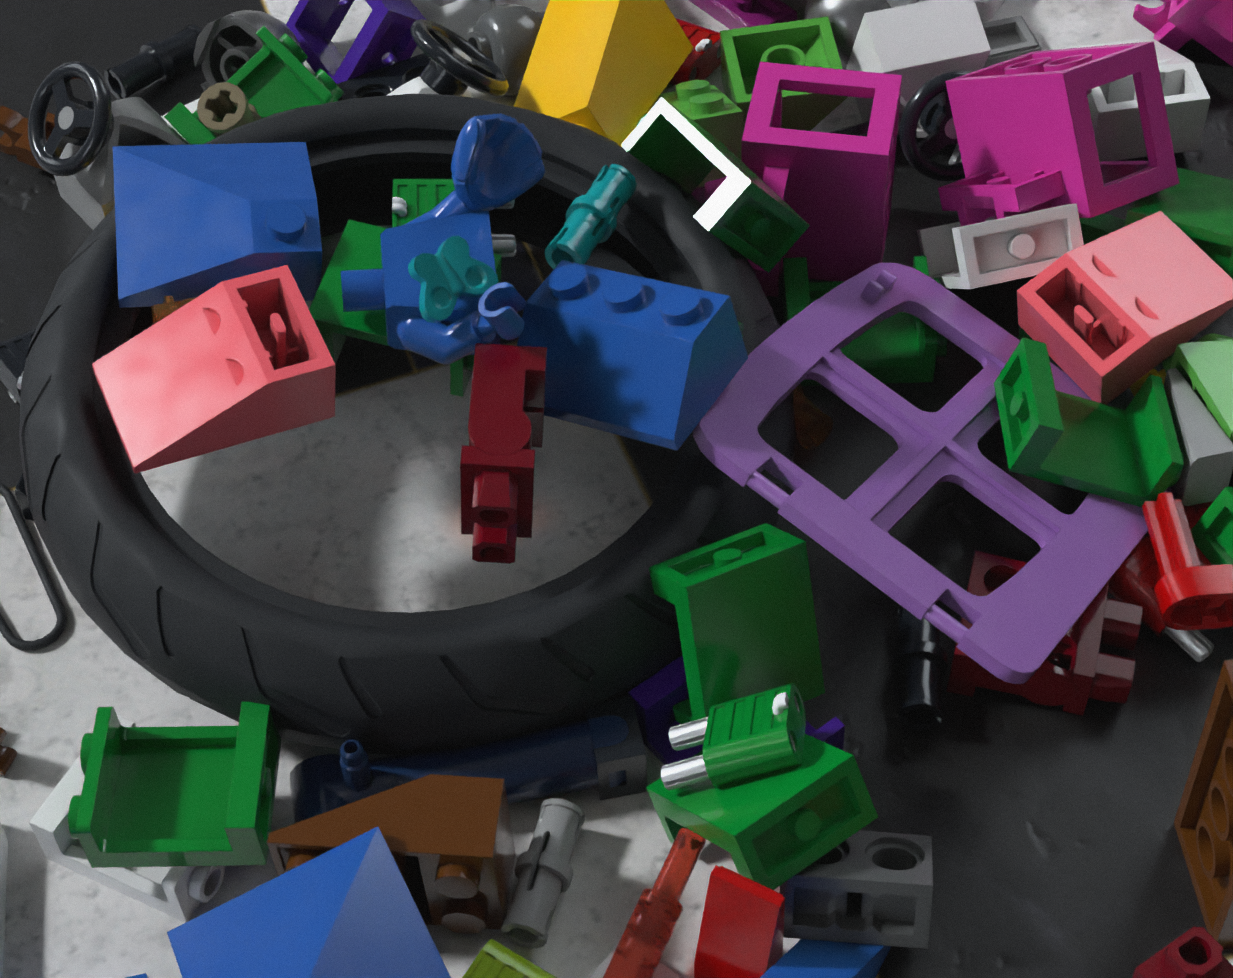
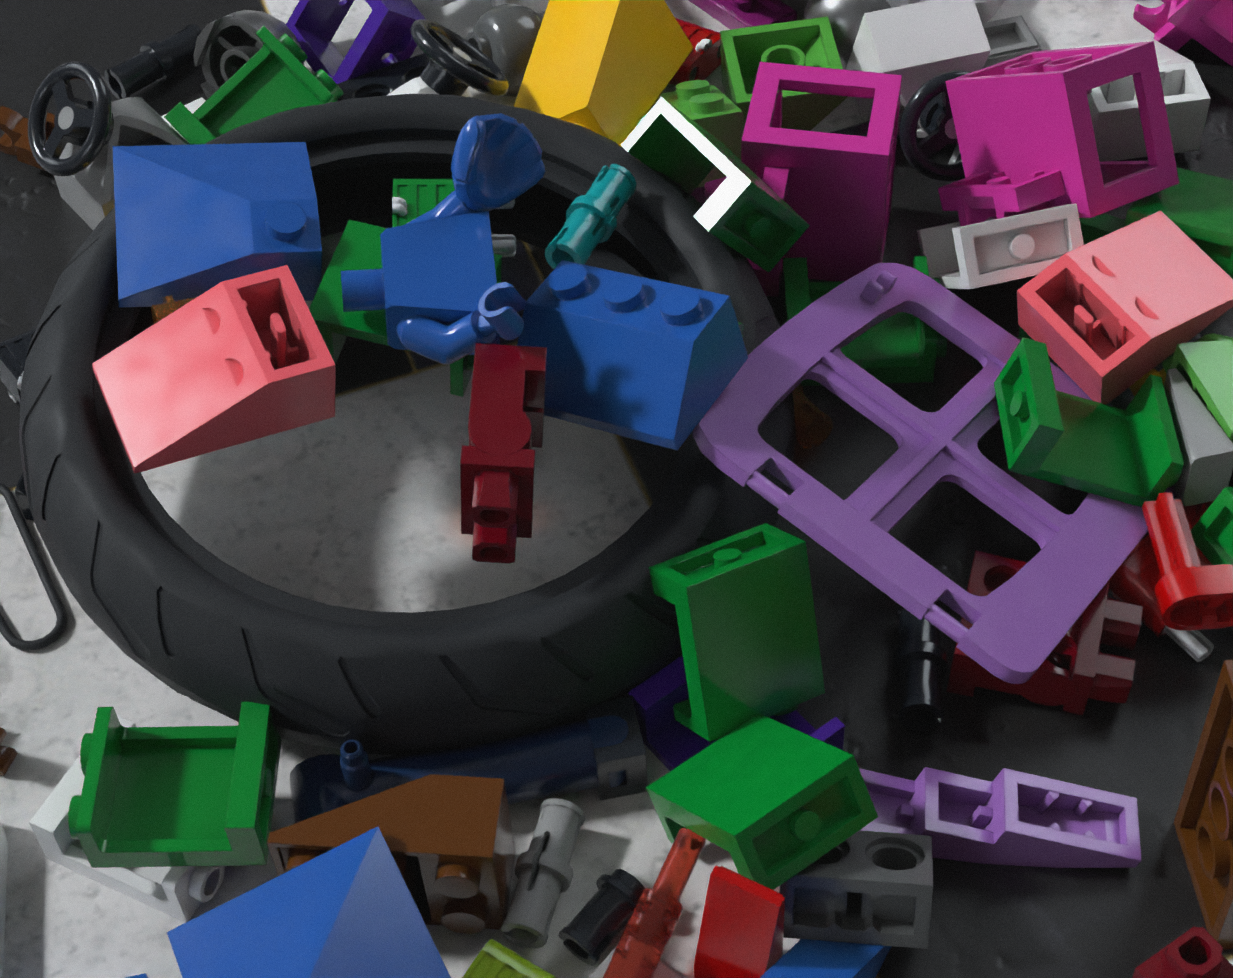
dark tan bush [197,82,262,137] -> none
teal piece [408,235,498,323] -> none
green piece [660,683,806,791] -> none
none -> black pin [558,869,649,966]
none -> medium lavender slope [859,767,1141,868]

